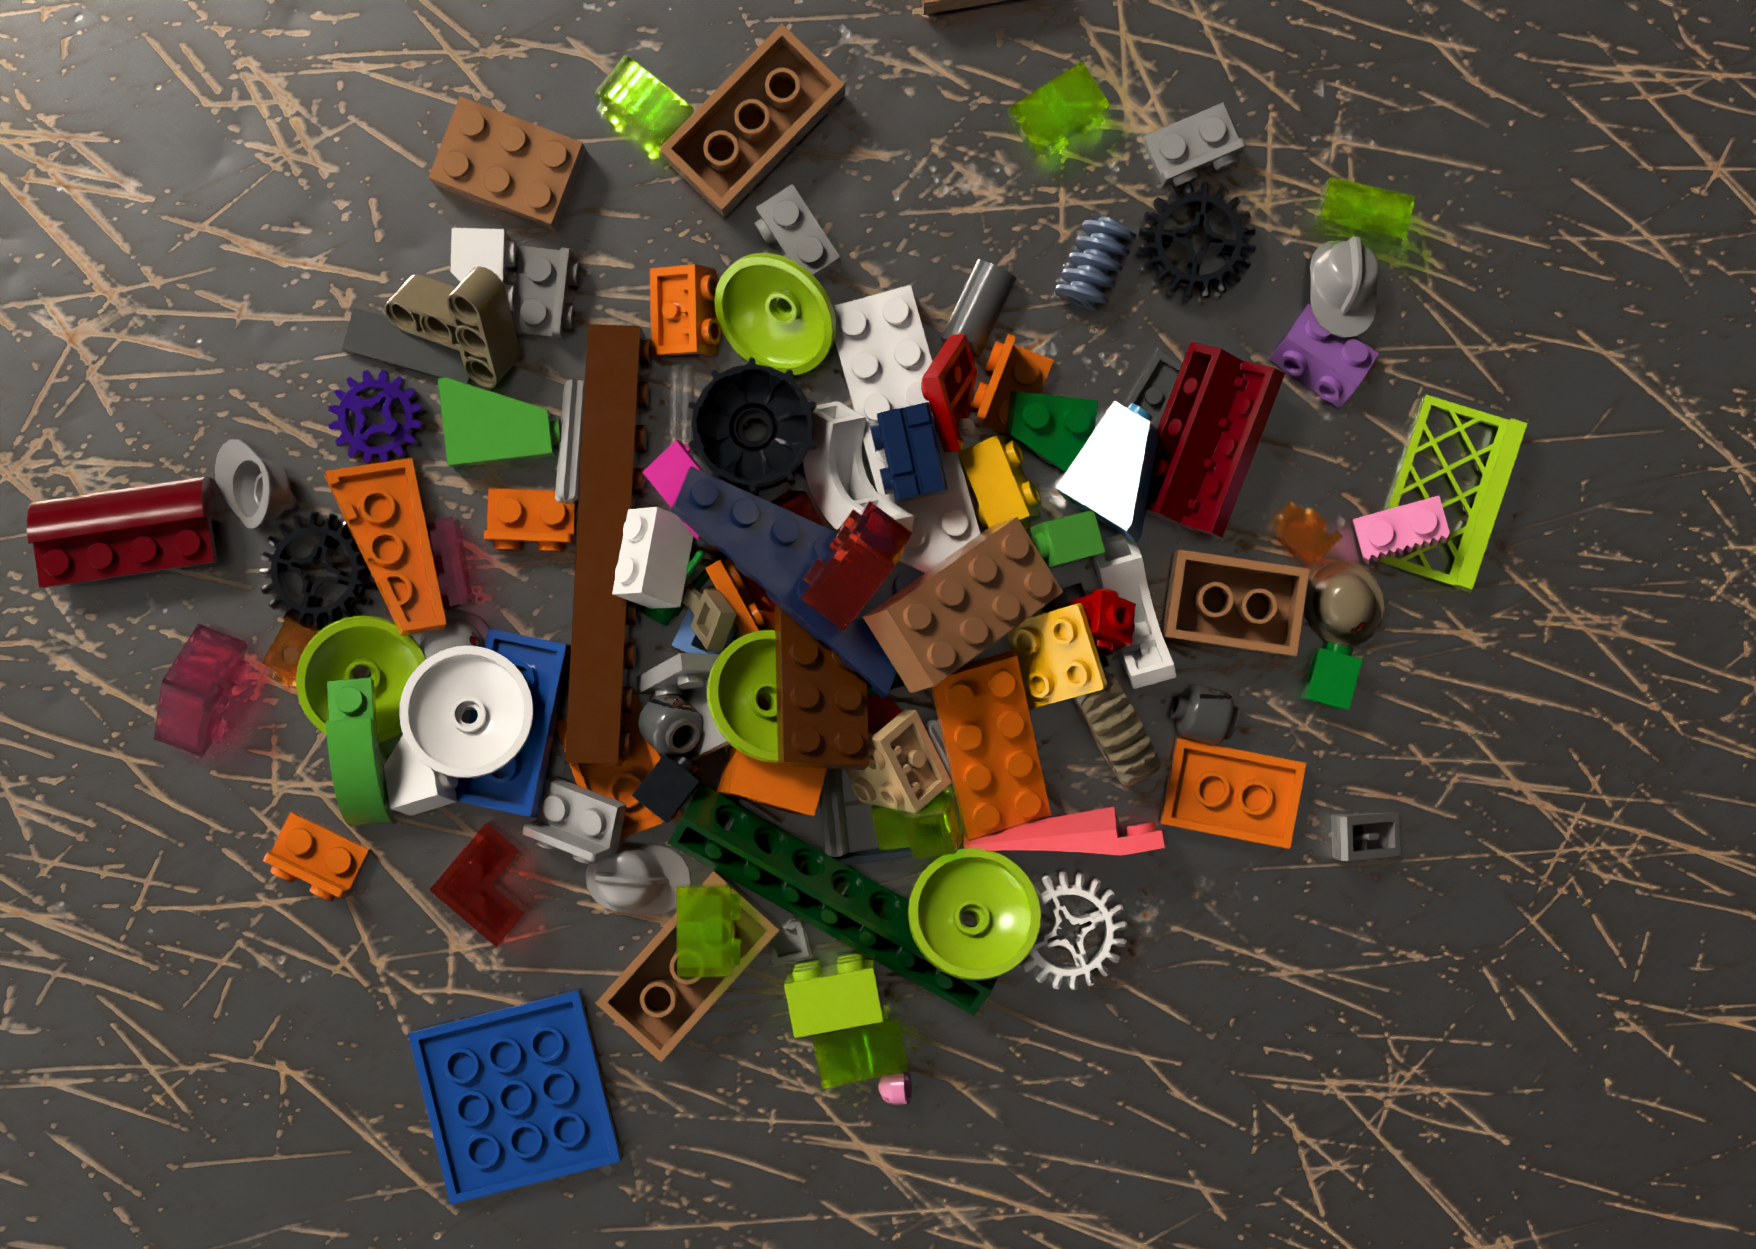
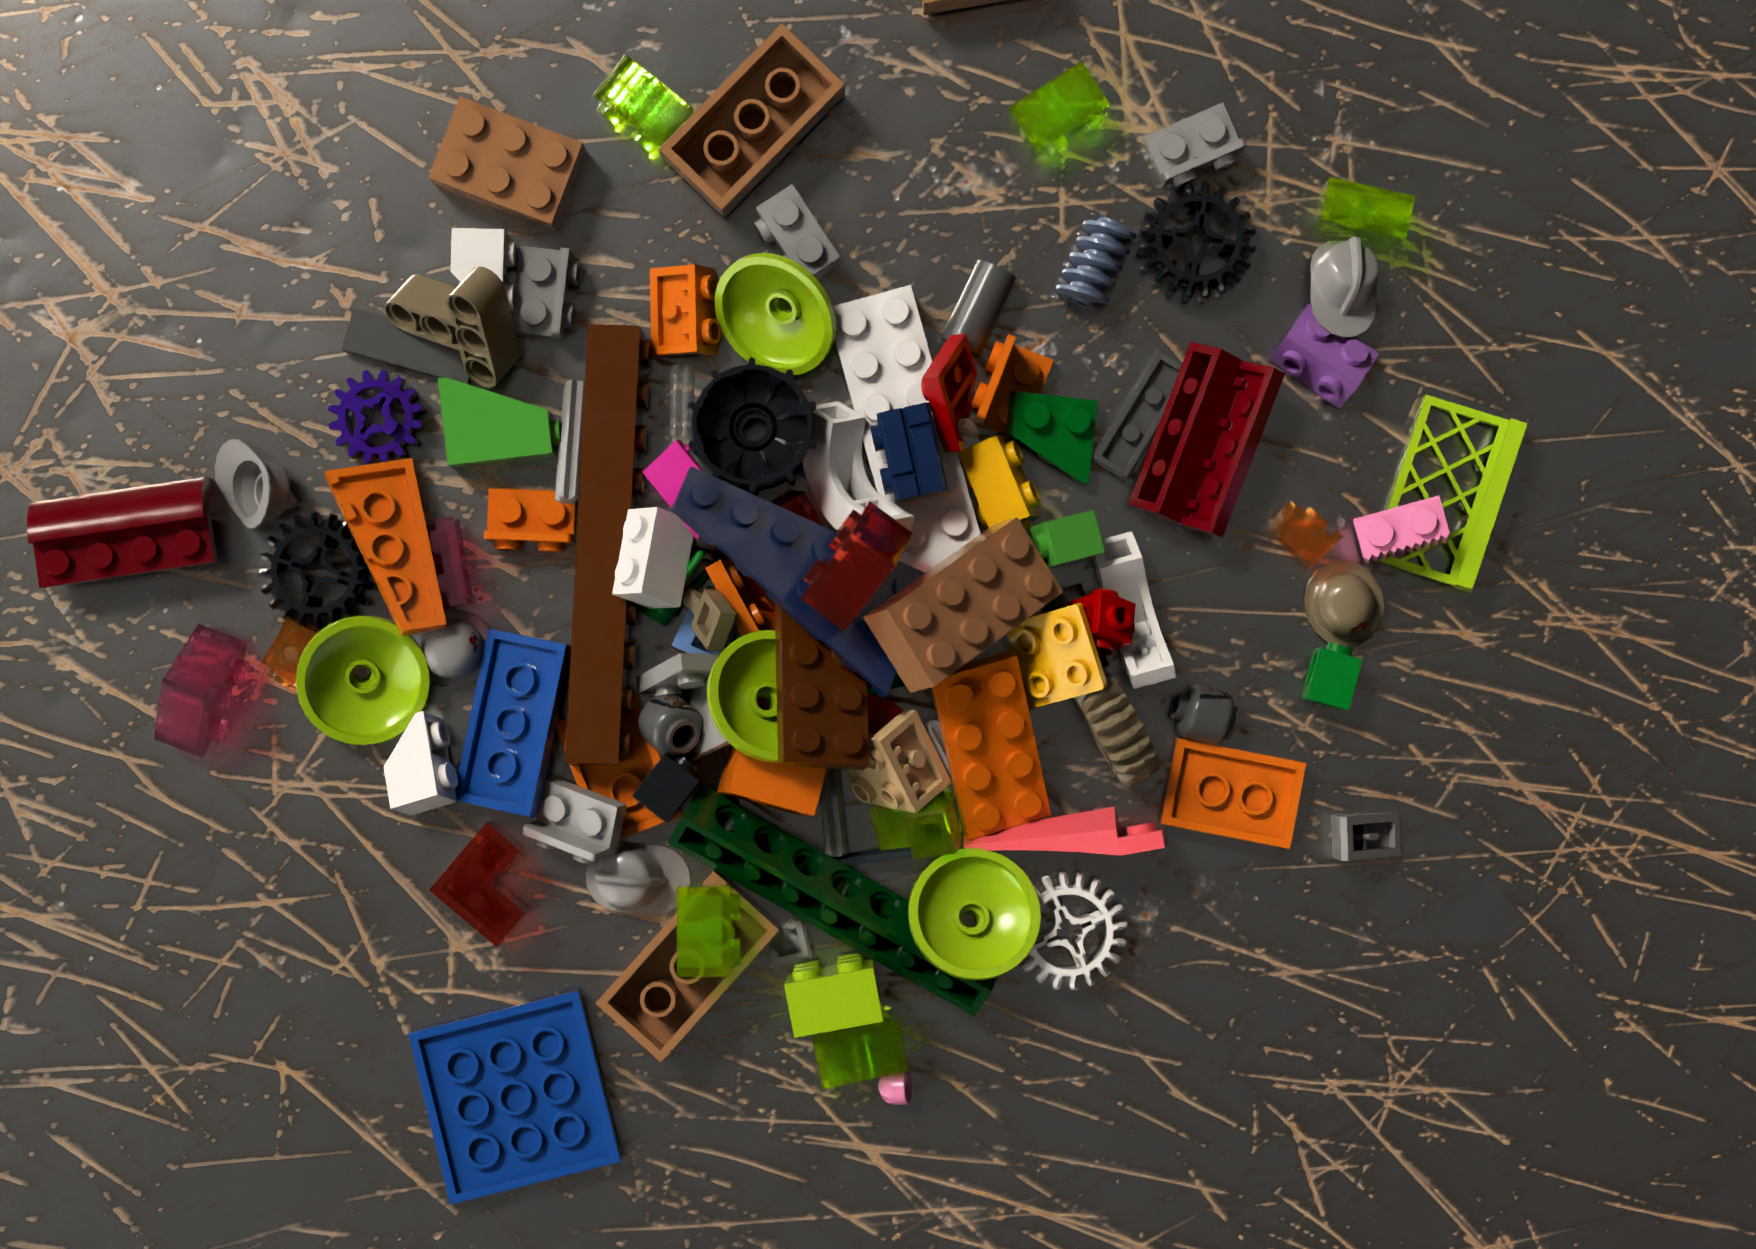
orange bracket [263,811,371,902] -> none
bright green arch [326,677,394,827] -> none
white dish [399,646,534,778] -> none
slope [1056,401,1159,543] -> none
medium nougat brick [1162,549,1310,657] -> none

